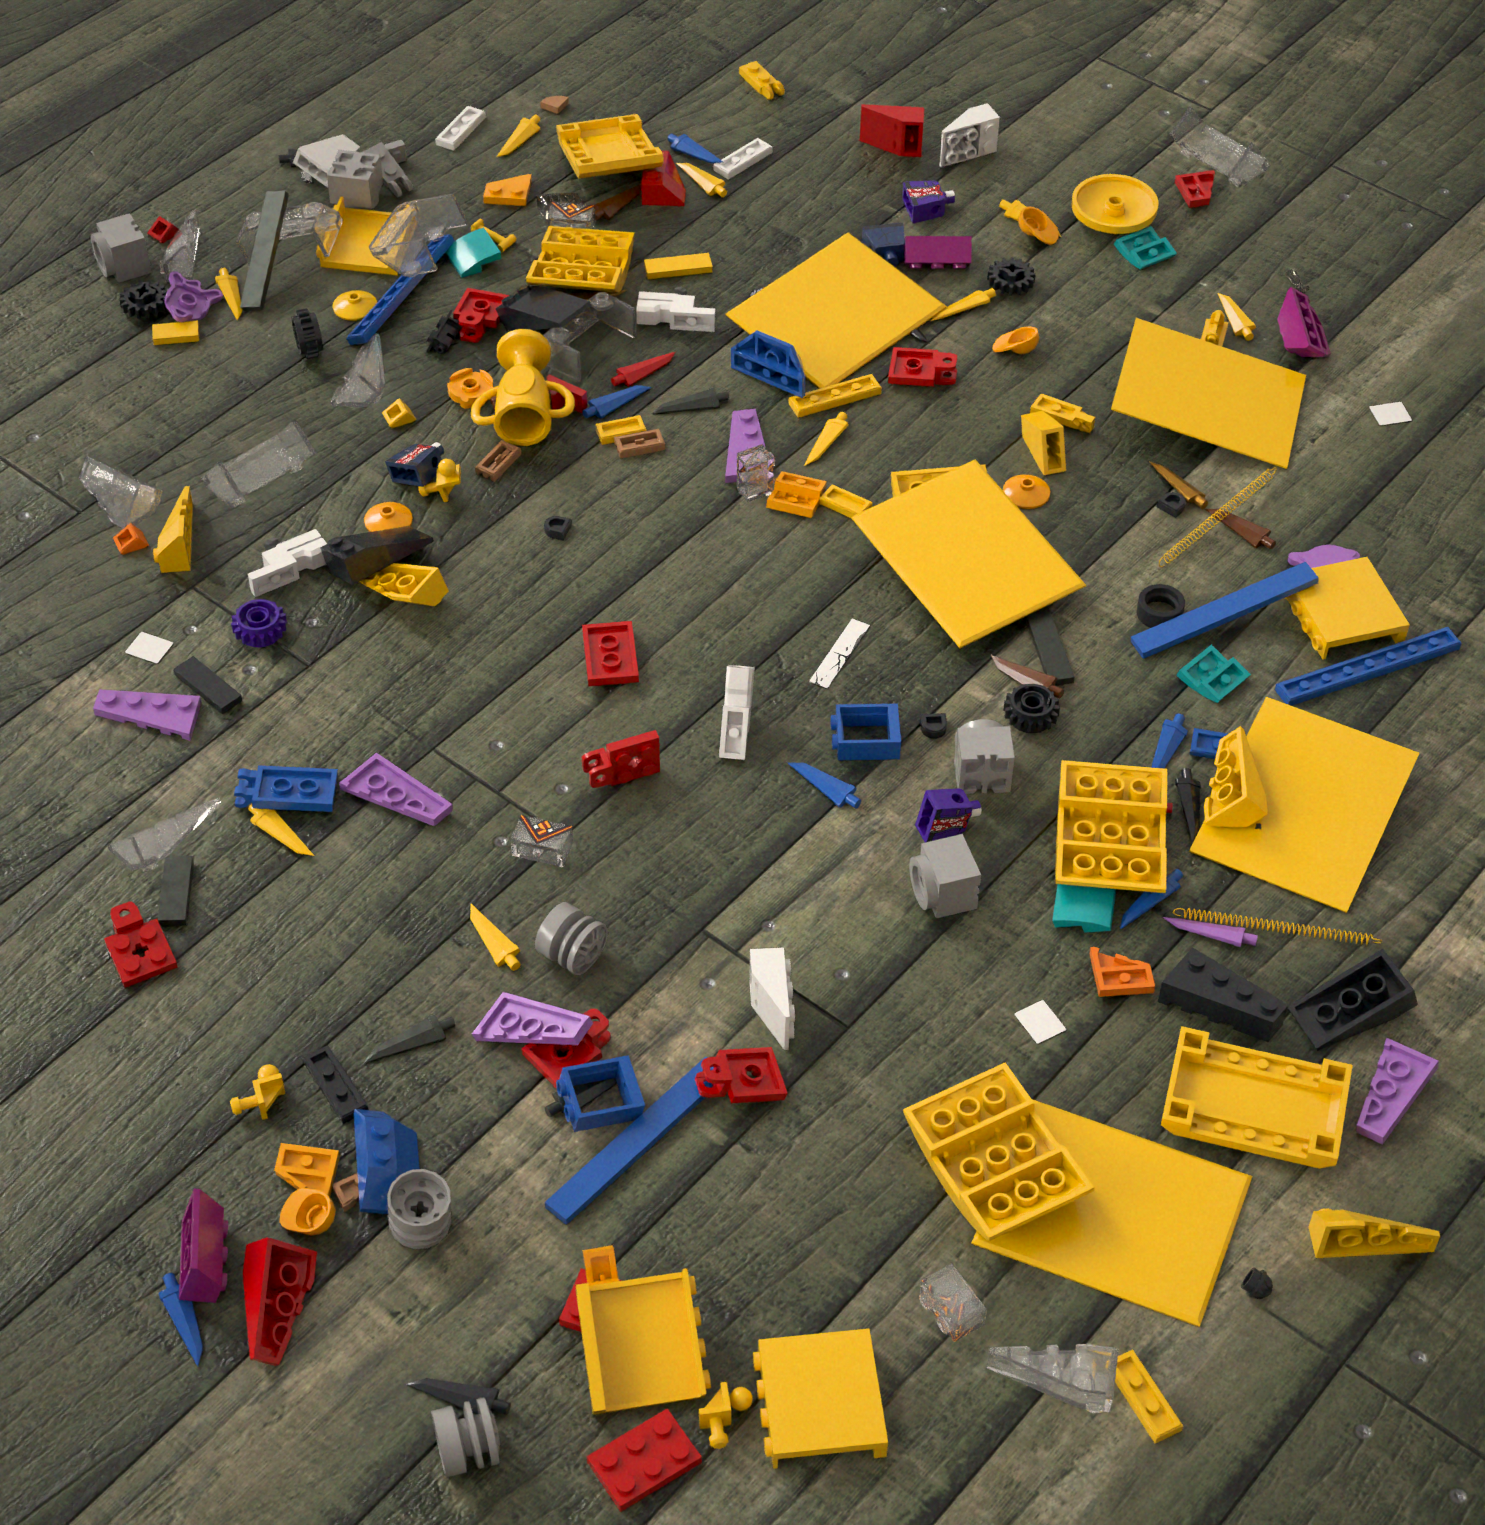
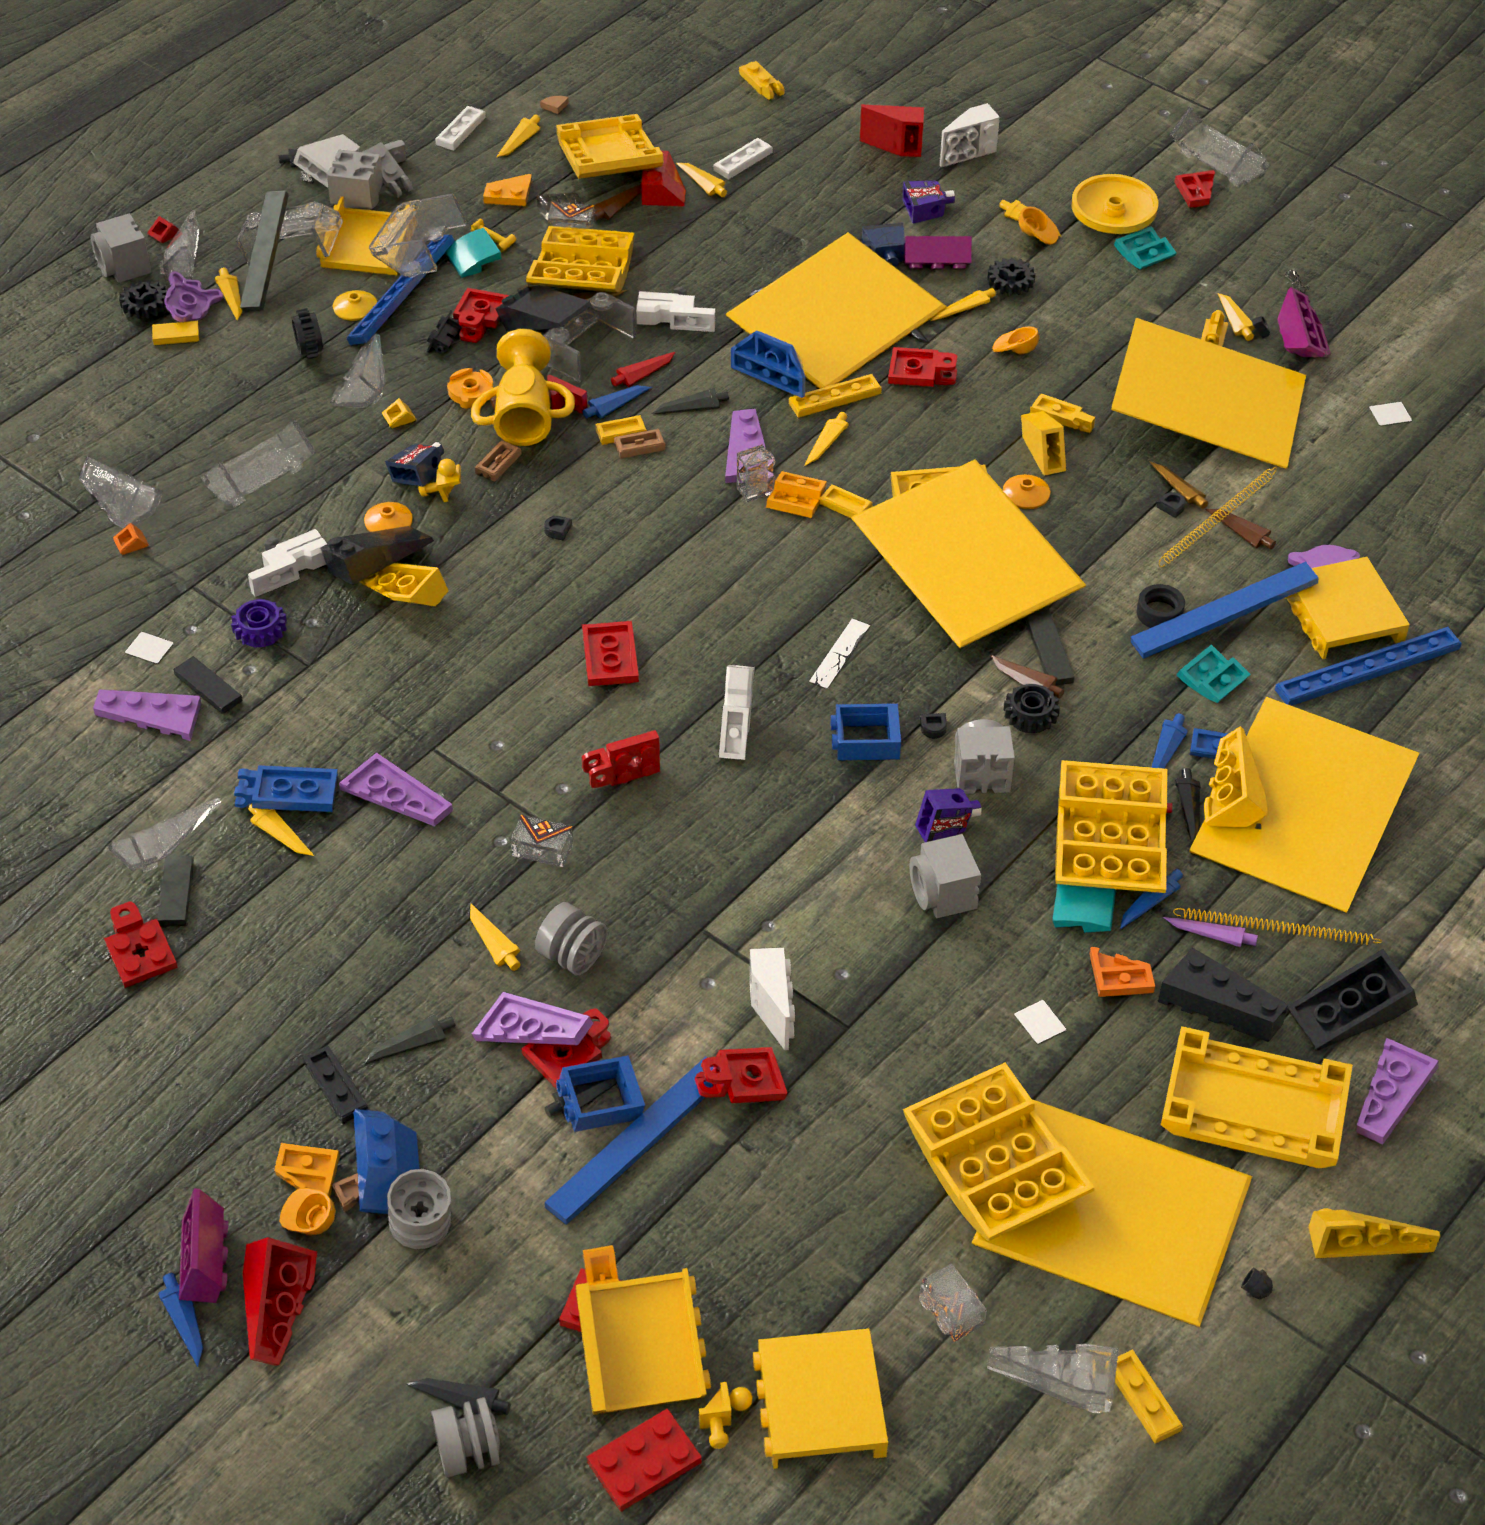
yellow wedge [153,486,193,573] -> none
yellow piece [230,1064,285,1120] -> none
yellow tile [644,253,712,279] -> none
blue bar [667,134,723,163] -> none
blue bar [788,763,861,809] -> none
none -> black tile [1252,316,1270,339]

